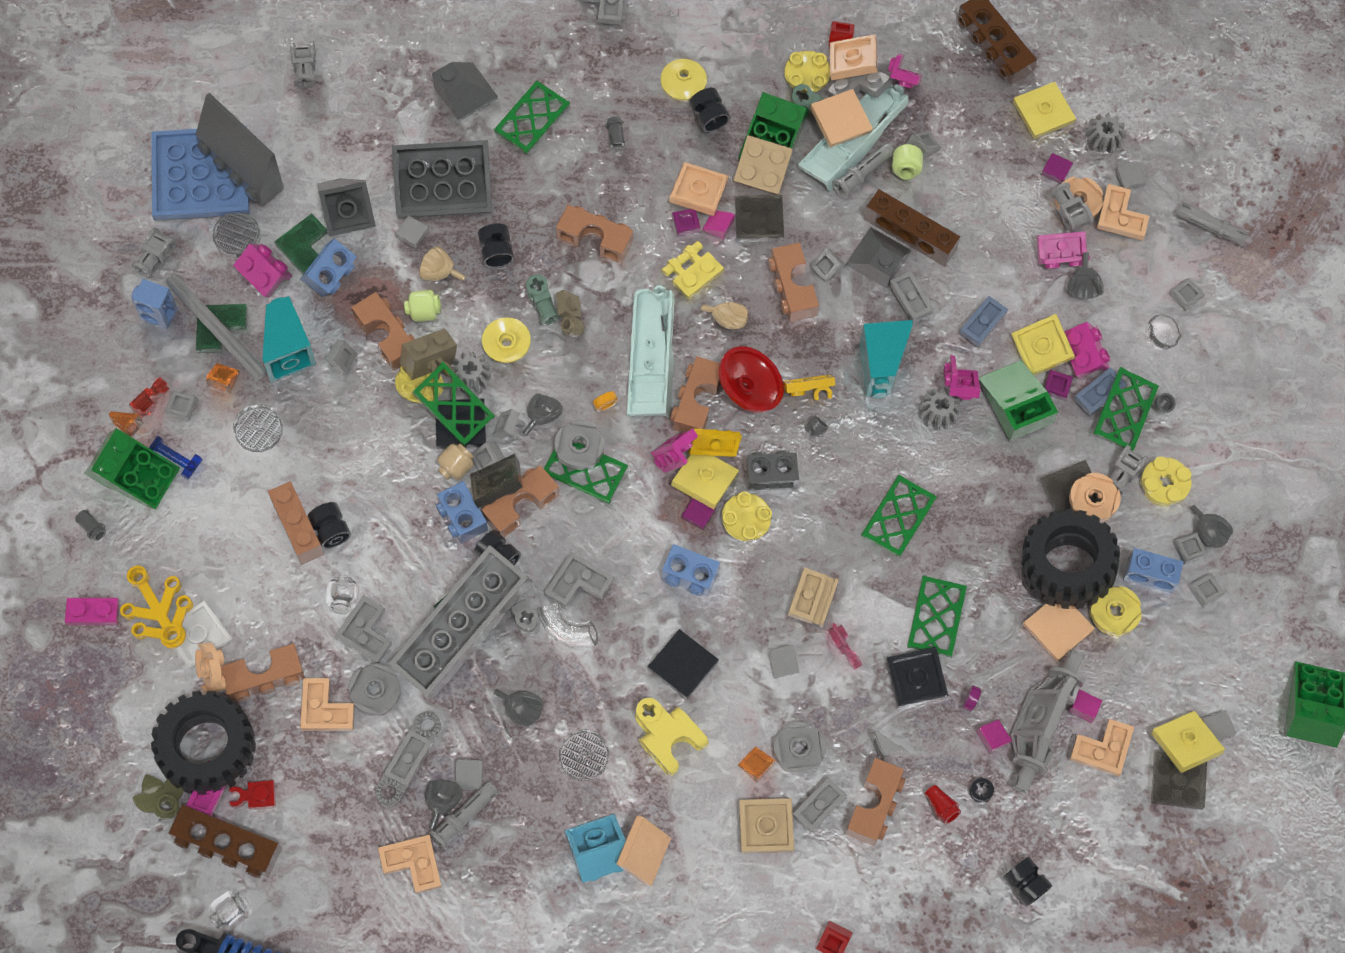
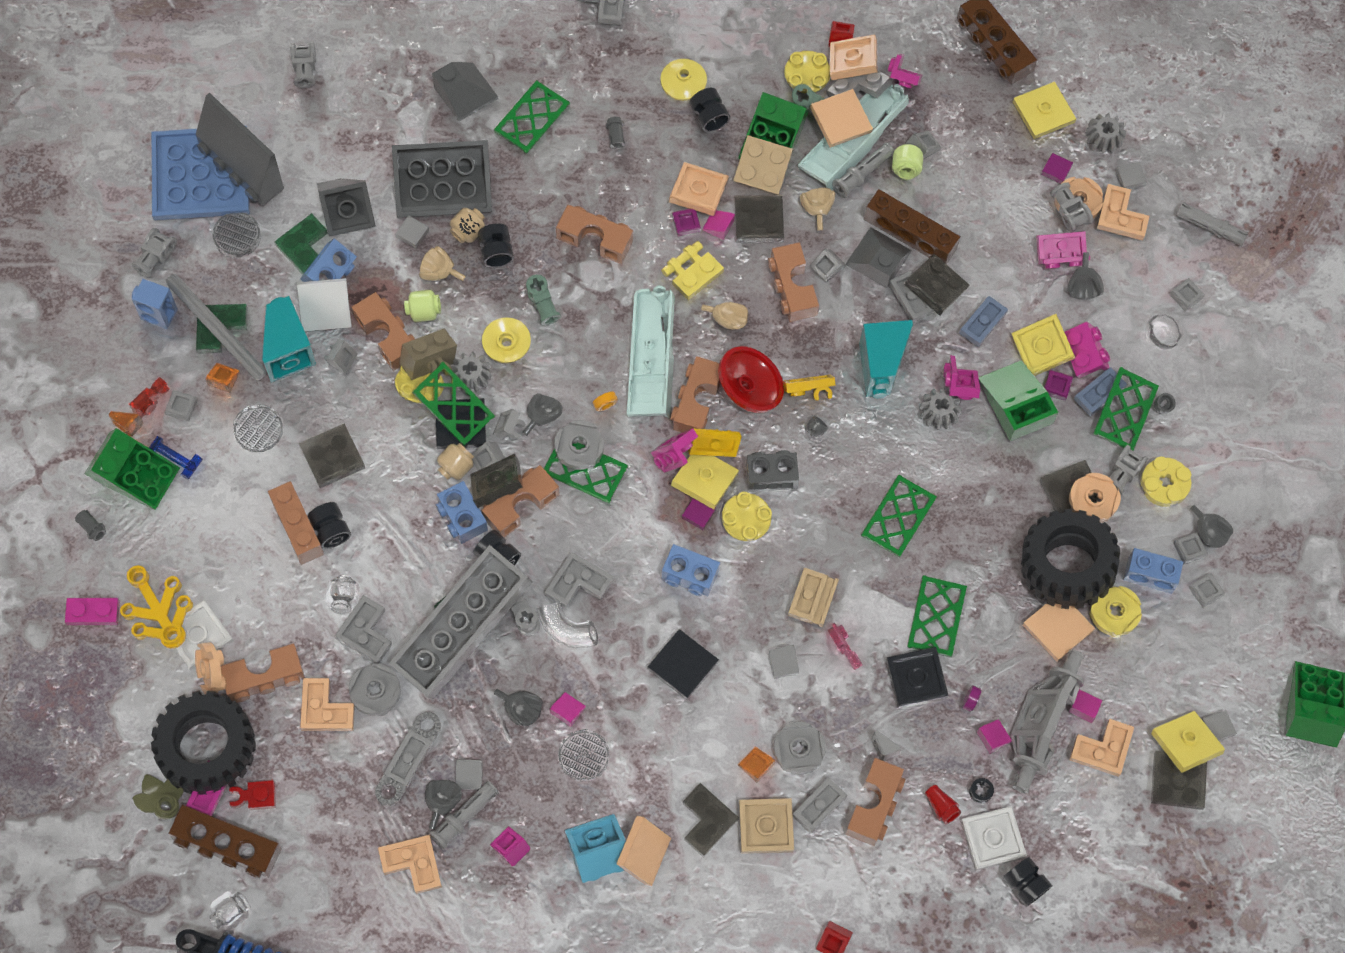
dark pink bracket [233,244,293,298] -> none
dark tan plate [556,290,585,337] -> none
light yellow piece [635,698,709,776] -> none
none -> white tile [297,278,352,331]
none -> clear smoke plate [299,423,365,488]
none -> tan head [450,208,485,243]
none -> dark pink slope [490,826,530,866]
none -> dark pink slope [550,692,586,727]
none -> clear smoke plate [683,783,739,858]
none -> tan piece [800,188,835,231]
none -> clear smoke plate [904,254,970,316]
none -> white tile [961,806,1027,871]

